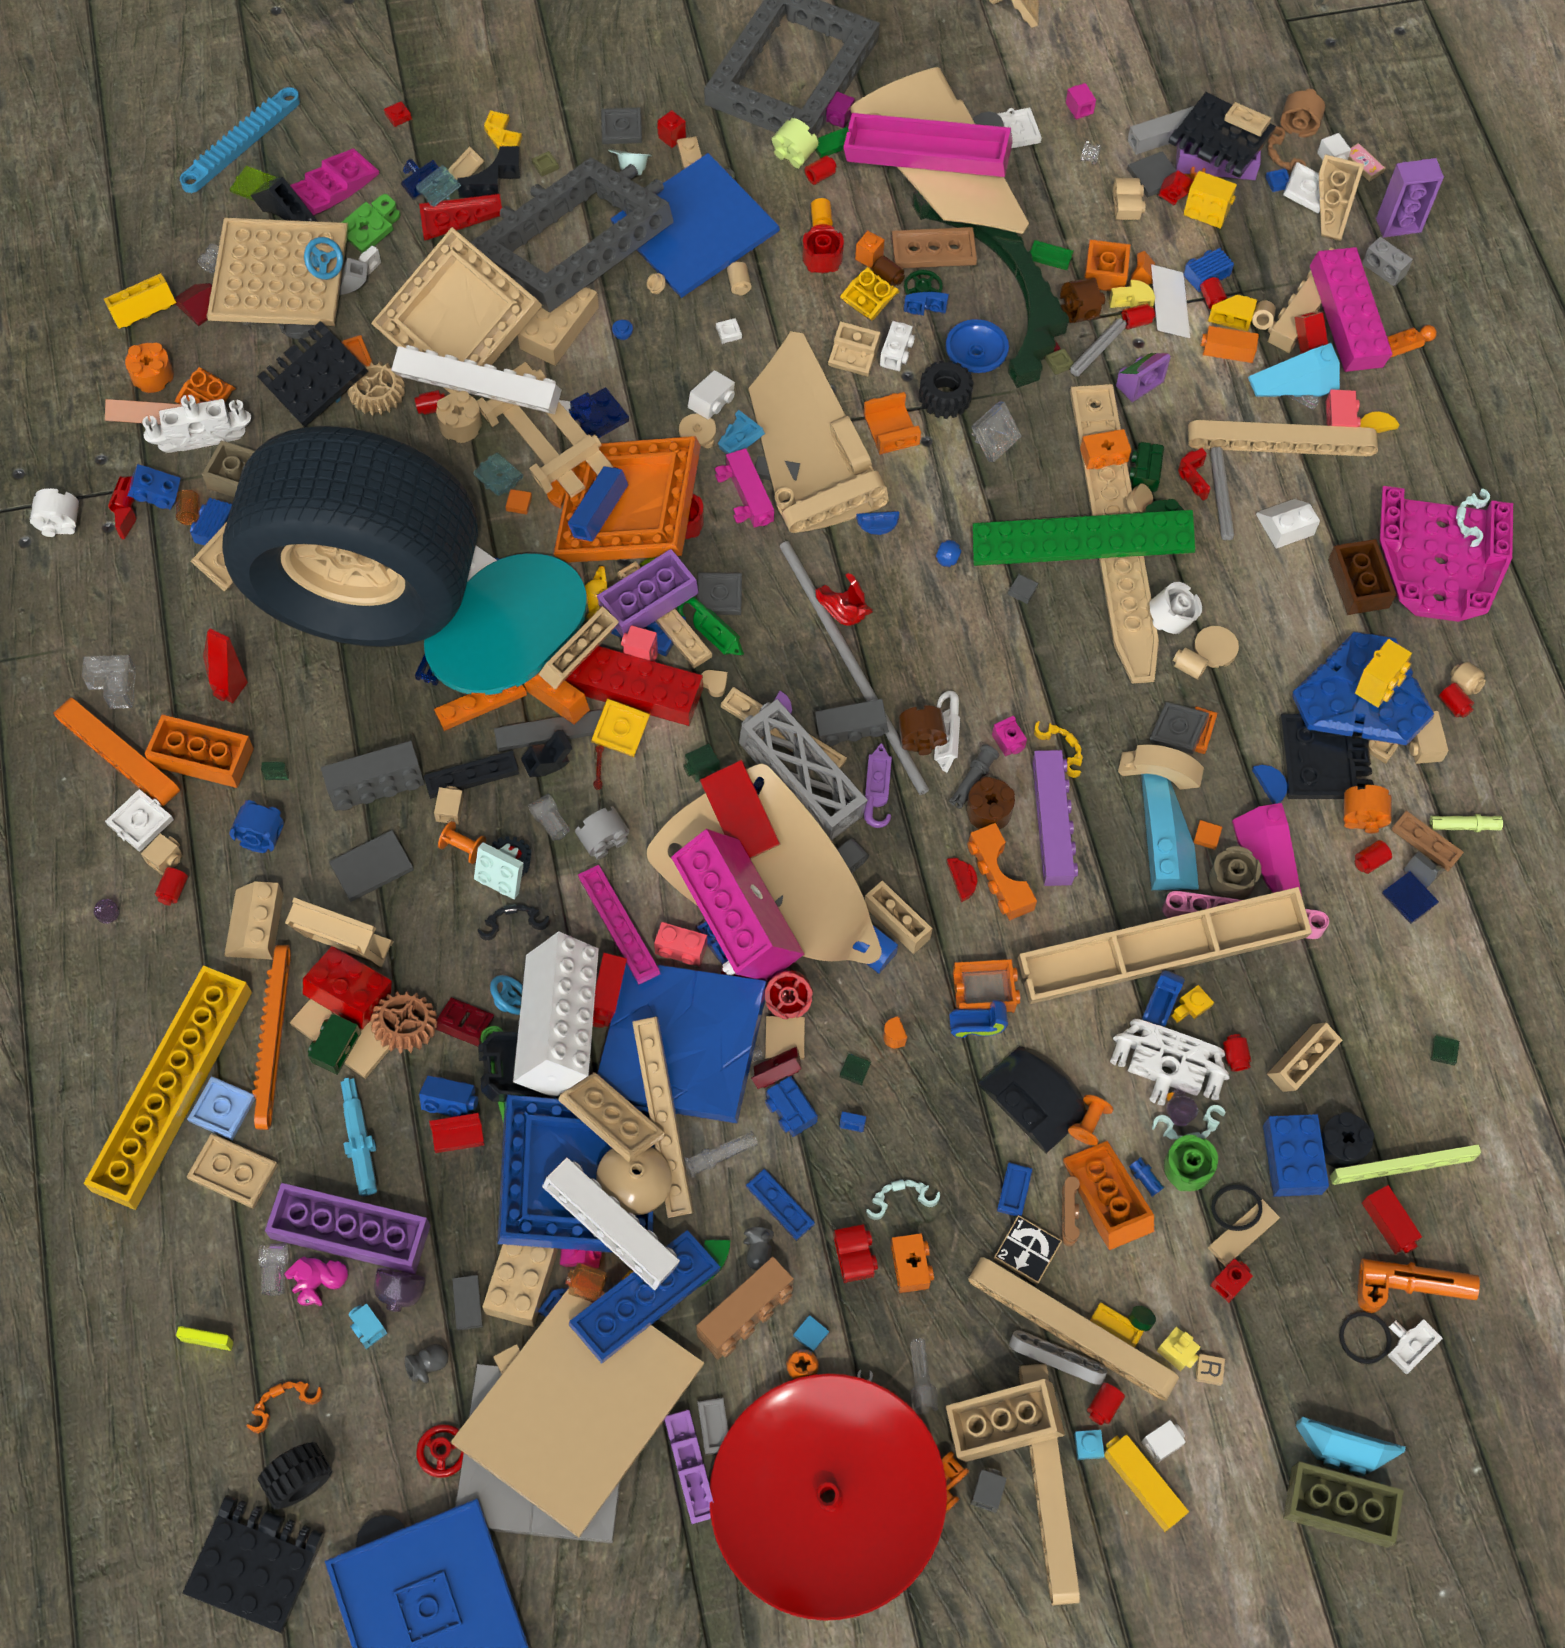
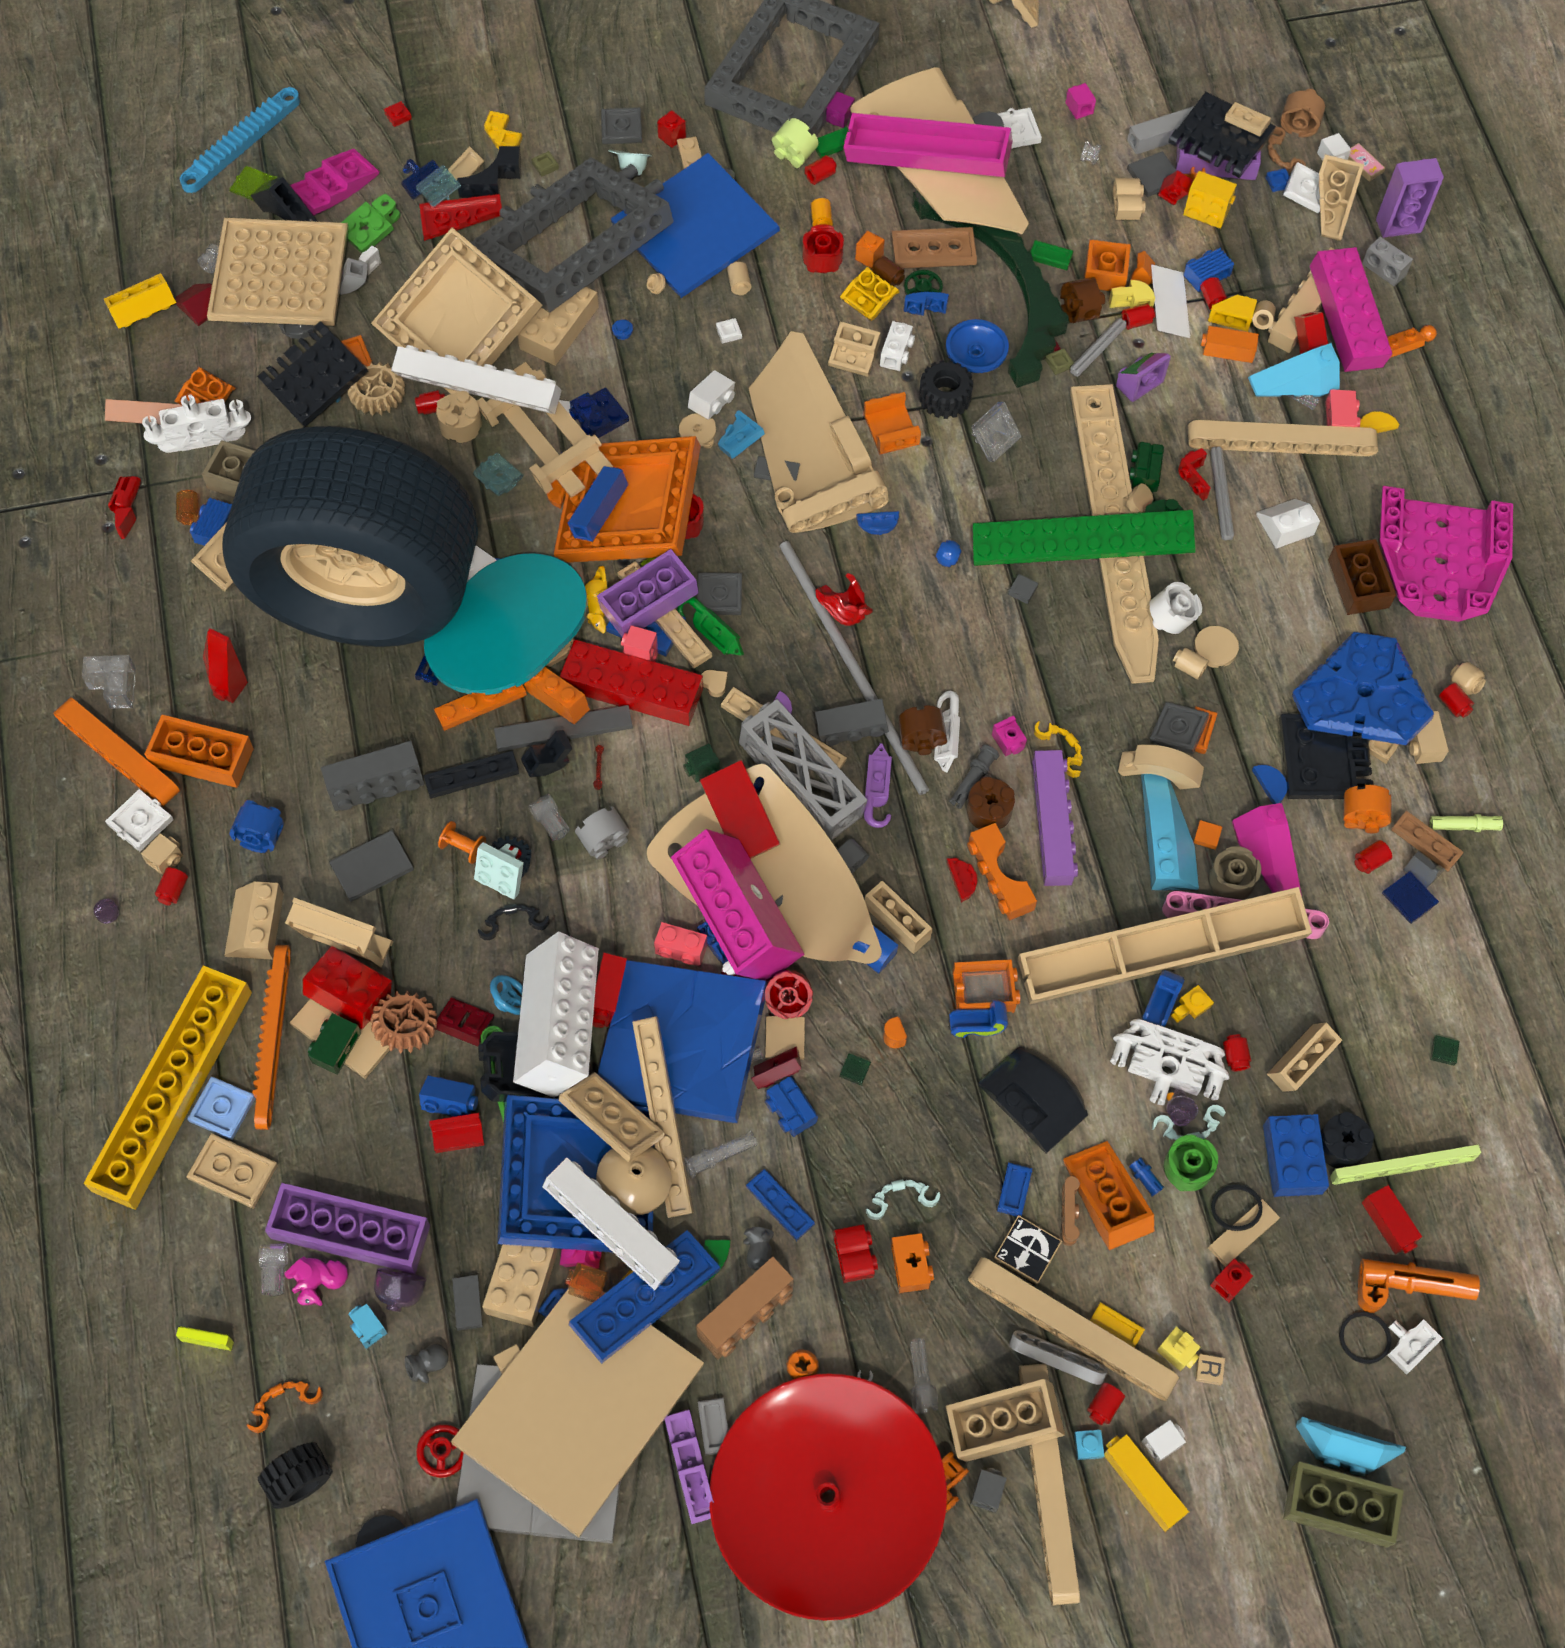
white brick [30,489,79,537] -> none
orange brick [125,343,174,393] -> none
blue brick [127,464,181,510] -> none
black hinge [182,1495,325,1634] -> none
clear green tile [261,762,289,780] -> none
dark azure piece [304,237,343,280] -> none
medium azure piece [341,1078,377,1196] -> none
tan brick [434,786,464,825] -> none
orange tile [506,489,532,515] -> none
tan brick [539,606,619,690] -> none
dark pink plate [578,865,660,985] -> none
yellow tile [591,699,650,757] -> none
dark pink brick [715,448,774,528] -> none
dark azure tile [793,1315,829,1353] -> none
blue tile [840,1112,866,1132] -> none
orange piece [1068,1095,1114,1145] -> none
orange brick [1080,429,1131,470] -> none
dark green tile [1129,1306,1156,1331] -> none
yellow brick [1355,639,1412,708] -> none
light aqua piece [1456,489,1490,547] -> none

